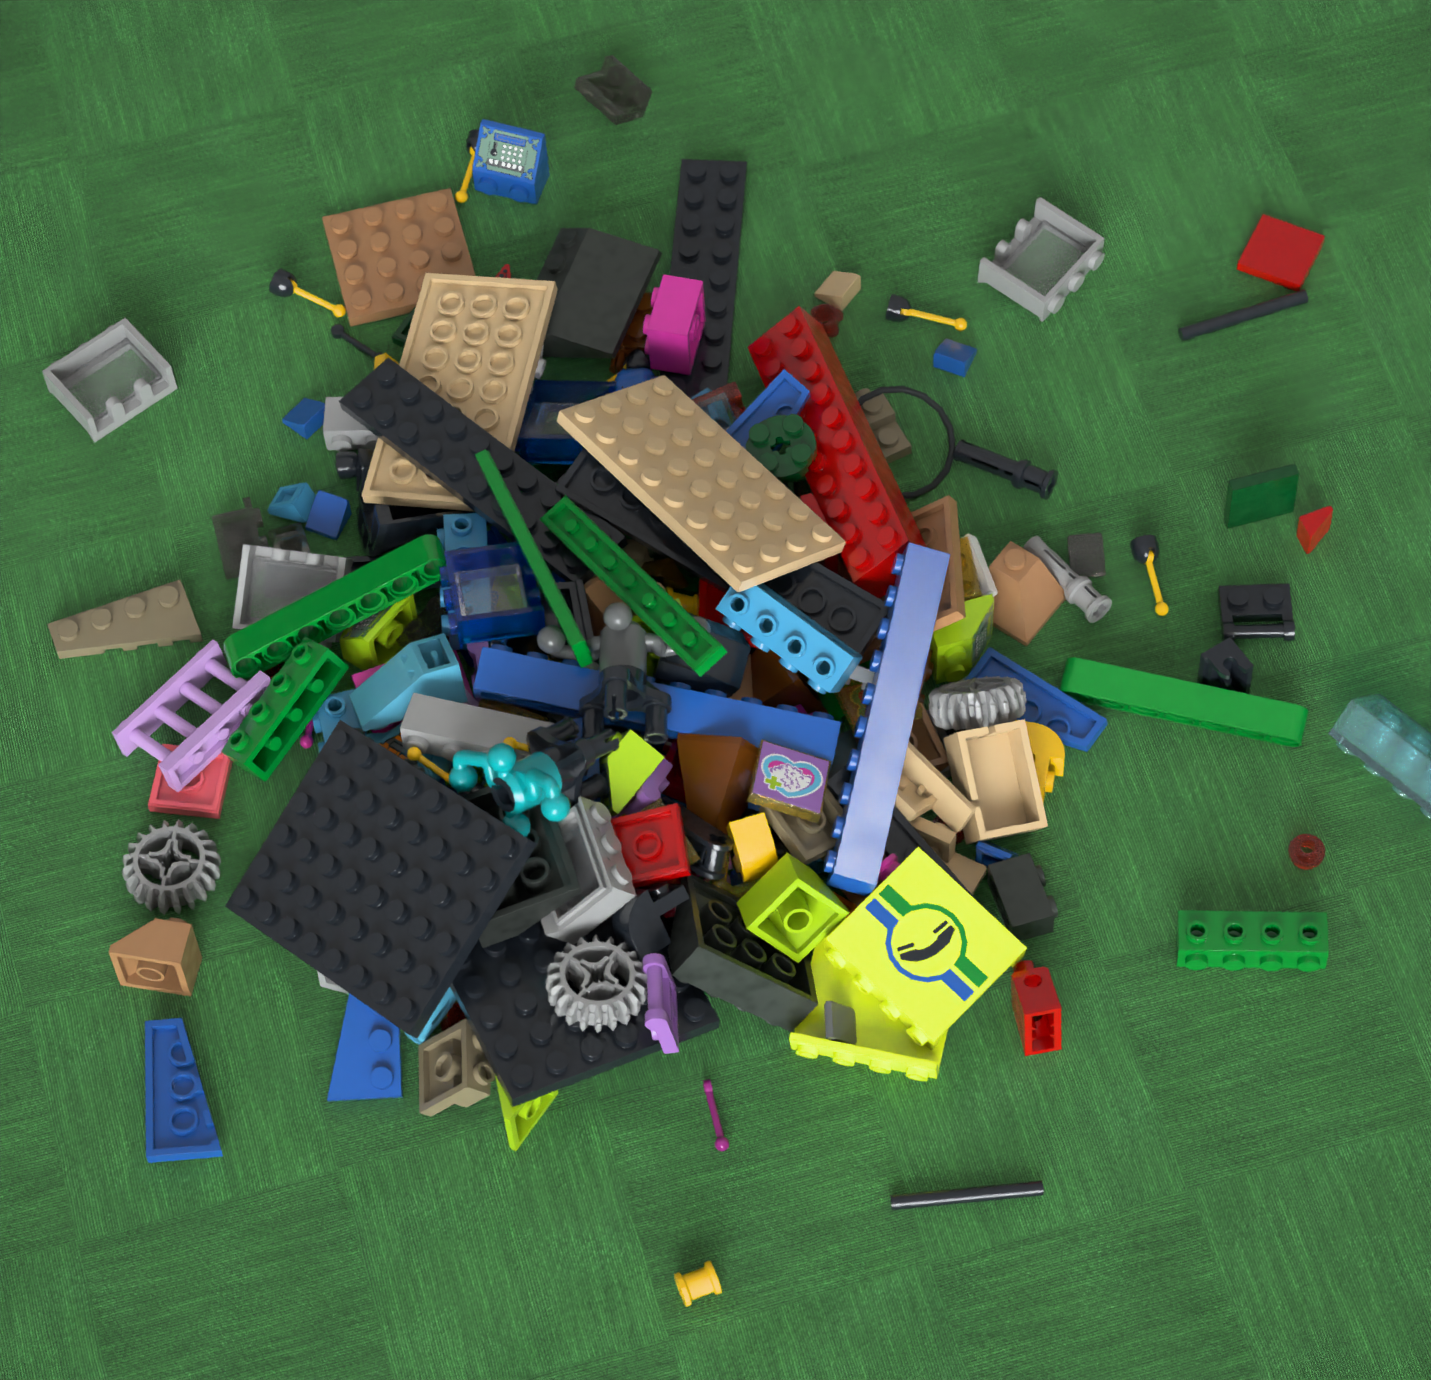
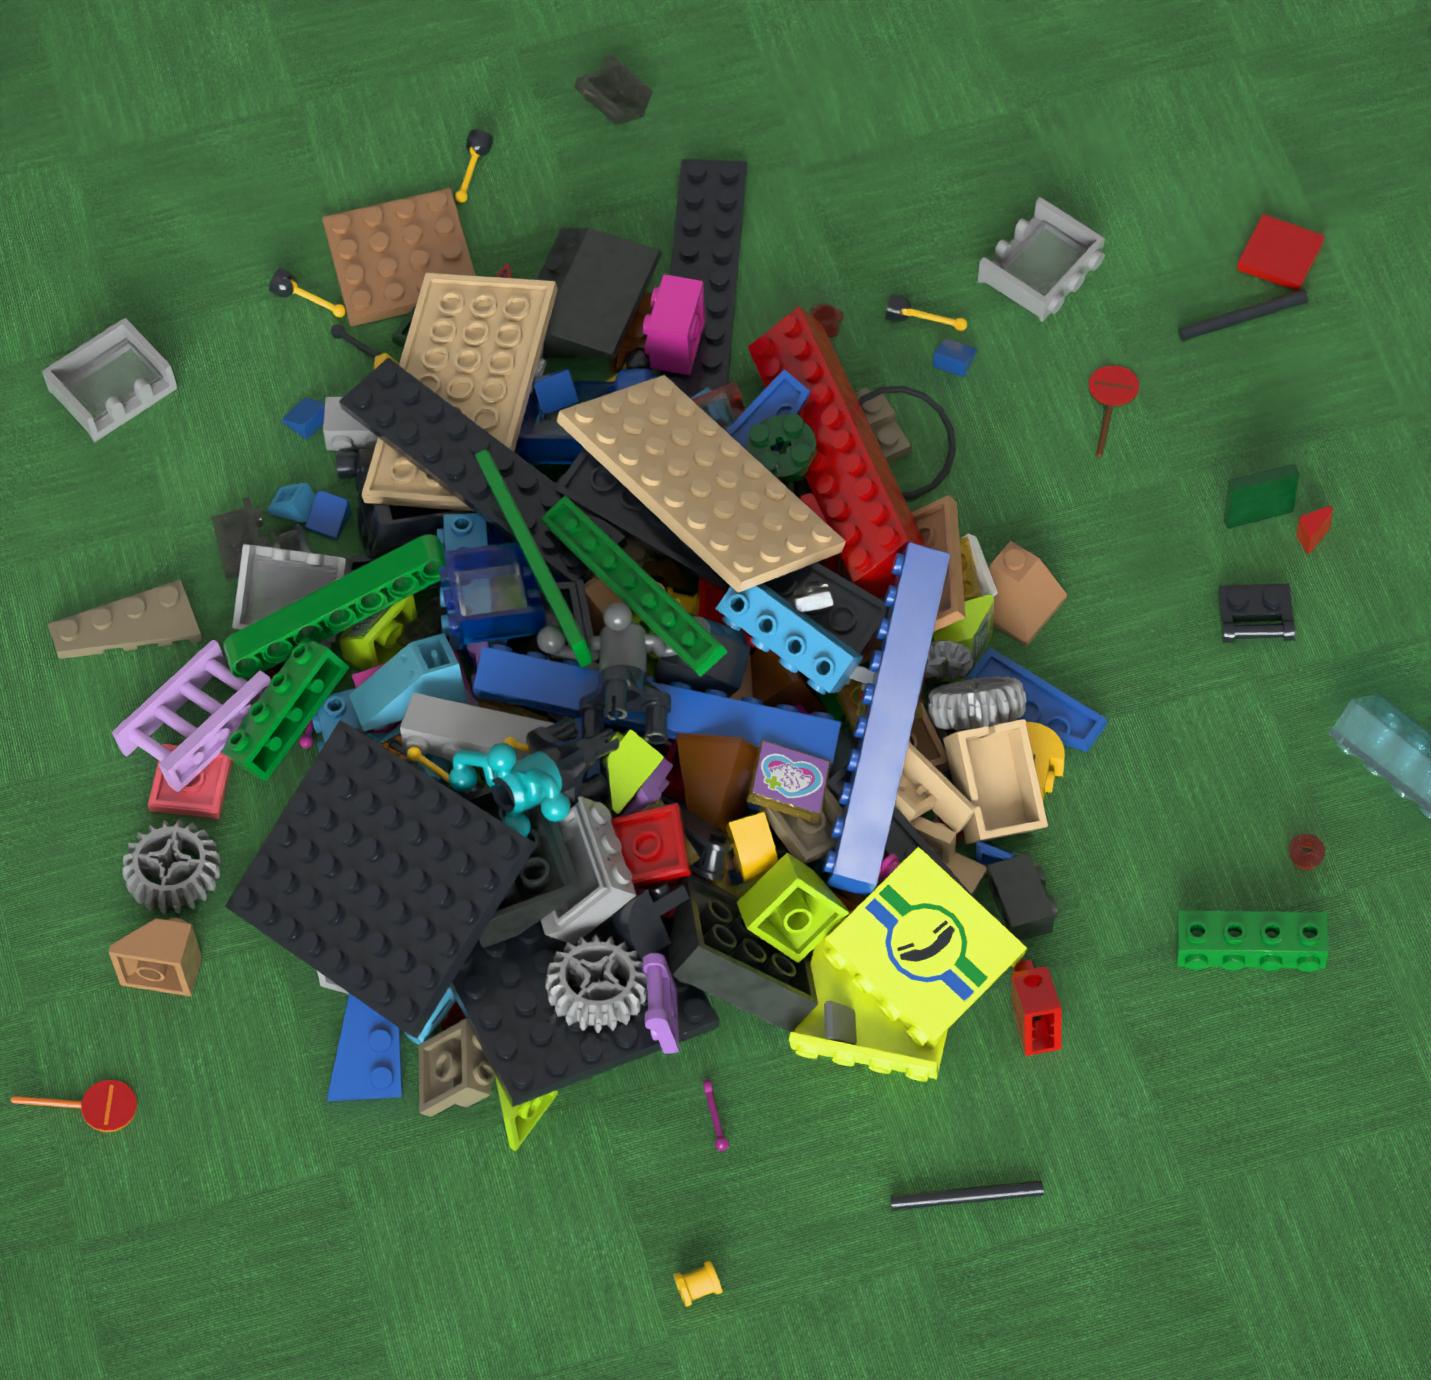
blue wing [145,1018,223,1163] -> none
blue slope [472,119,550,205] -> none
tan slope [814,271,861,311] -> none
black pin [953,439,1058,500] -> none
light grey pin [1023,536,1112,623] -> none
green beam [1059,657,1309,747] -> none
clear smoke slope [1066,533,1106,577] -> none
hinge [1130,535,1169,616] -> none
black hinge [1197,637,1254,694] -> none
none -> red piece [11,1080,137,1132]
none -> blue slope [533,369,579,415]
none -> clear smoke plate [793,581,833,613]
none -> dark grey gear [924,641,973,681]
none -> red piece [1089,366,1139,458]

